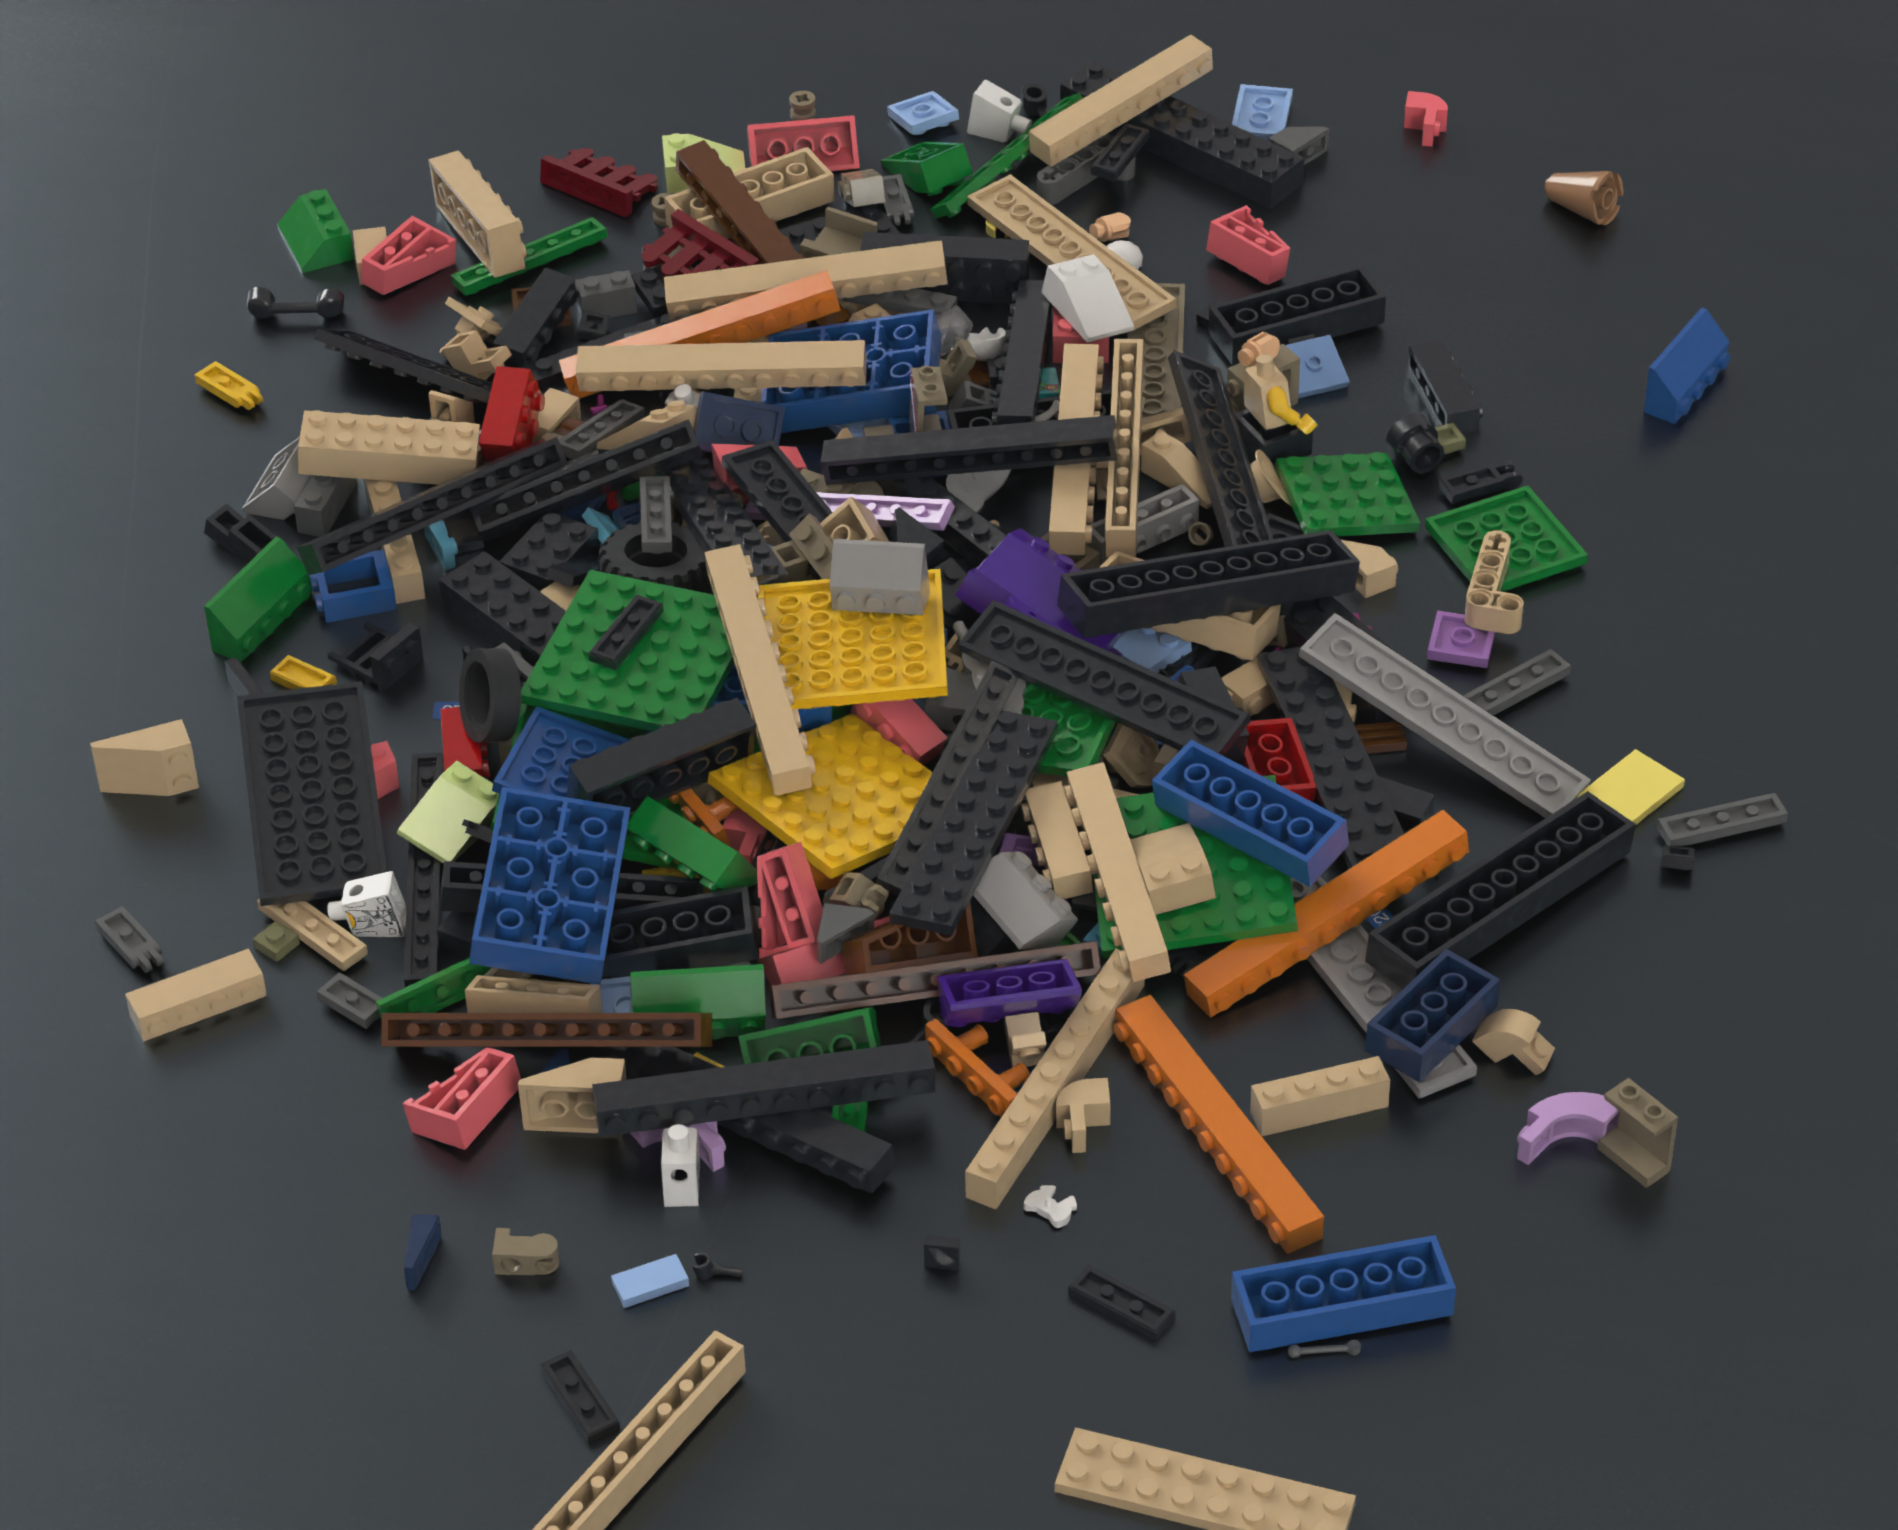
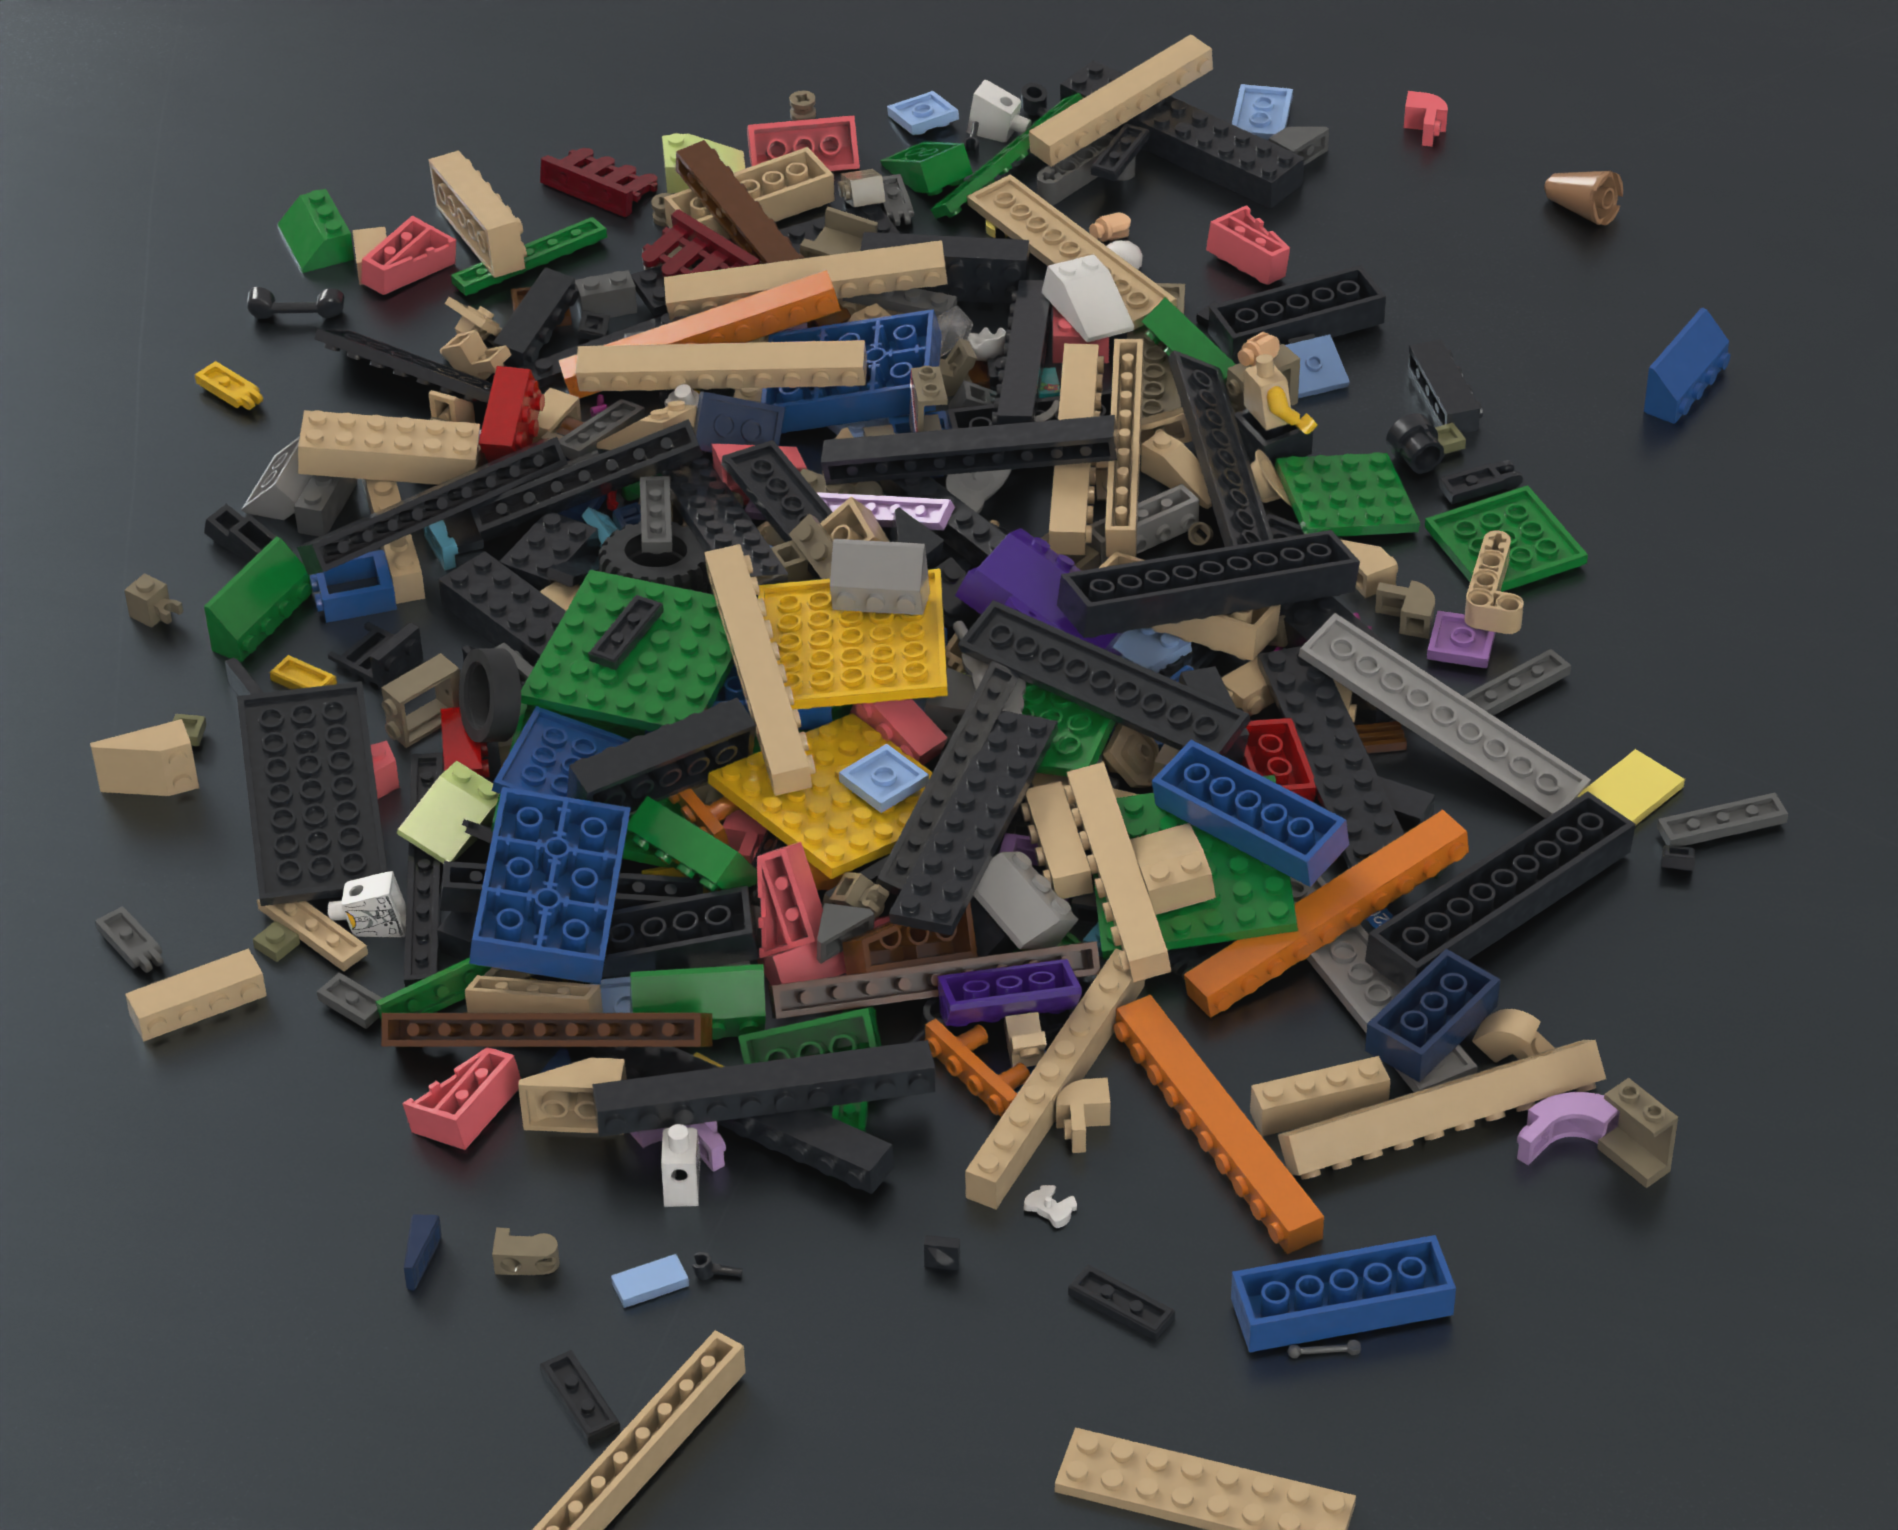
none -> dark tan brick [124,573,183,628]
none -> olive plate [172,714,207,746]
none -> dark tan window [381,653,460,748]
none -> light blue plate [839,744,929,813]
none -> black hand [963,121,979,157]
none -> green slope [1141,297,1236,389]
none -> tan brick [1278,1040,1606,1179]
none -> dark tan brick [1375,580,1435,639]

